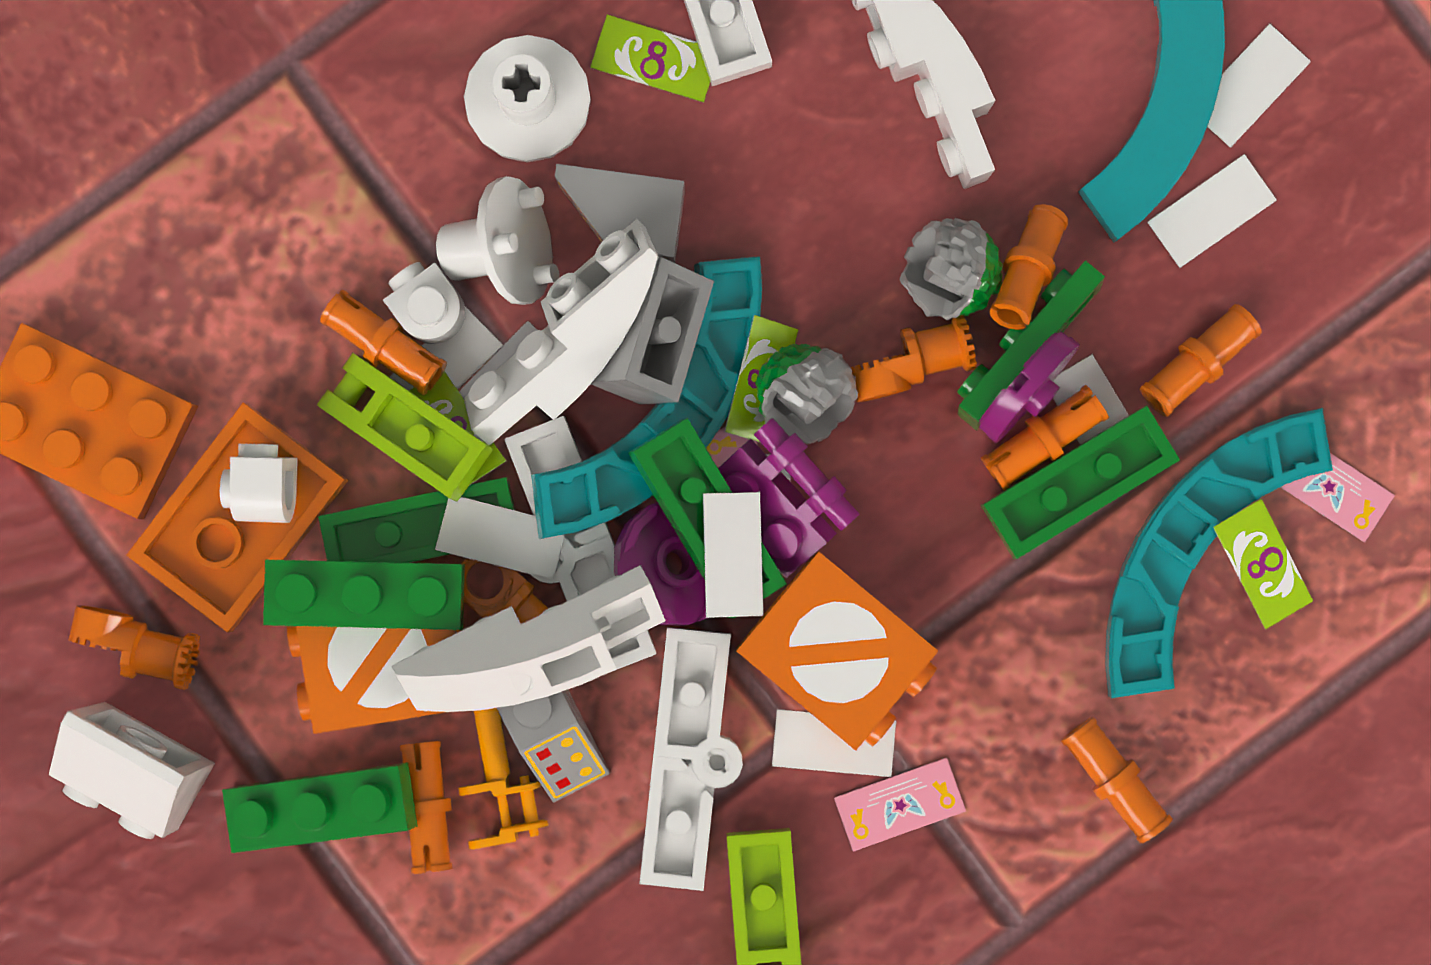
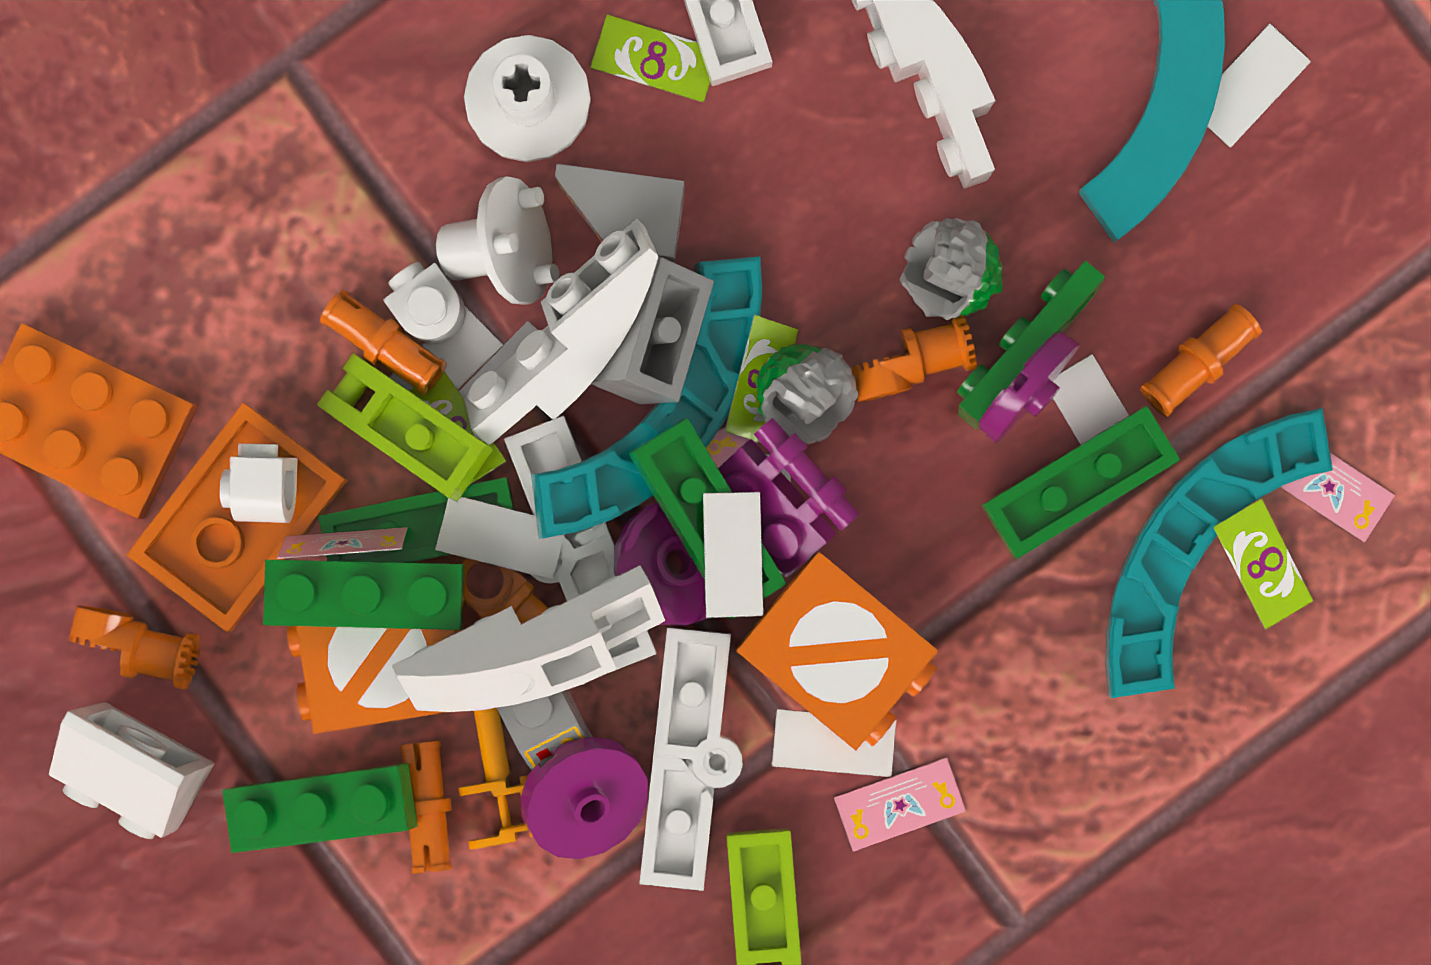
orange pin [980,385,1109,491] -> none
orange pin [990,204,1068,330] -> none
orange pin [1061,717,1173,844] -> none
white sticker [1148,154,1277,268] -> none
none -> bright pink sticker [277,527,407,559]
none -> magenta plate [520,737,649,859]

